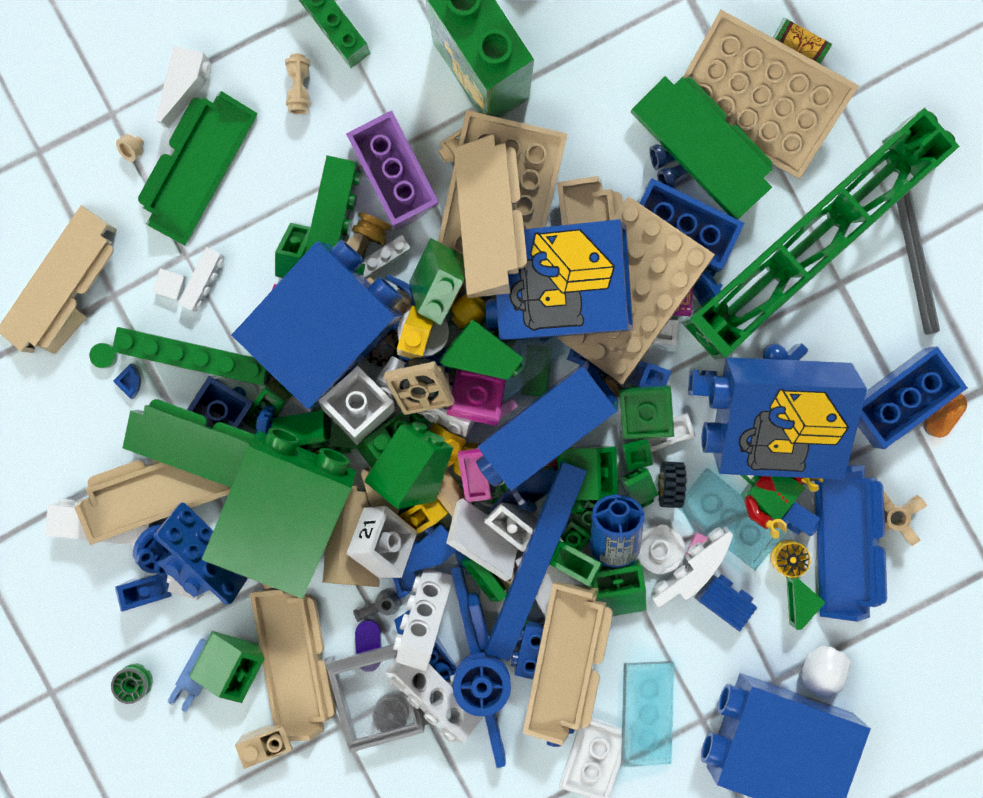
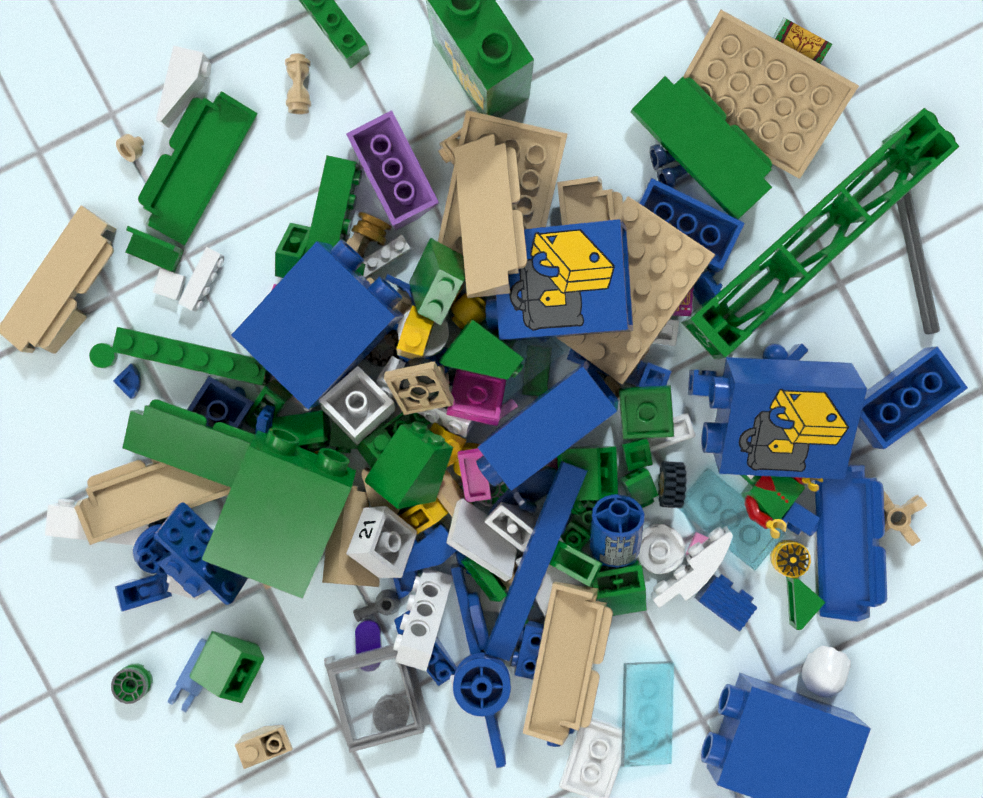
tan slope [250,588,336,741] -> none
white brick [385,659,482,743] -> none
clear orange tile [923,394,967,438] -> none
none -> green panel [125,226,184,273]

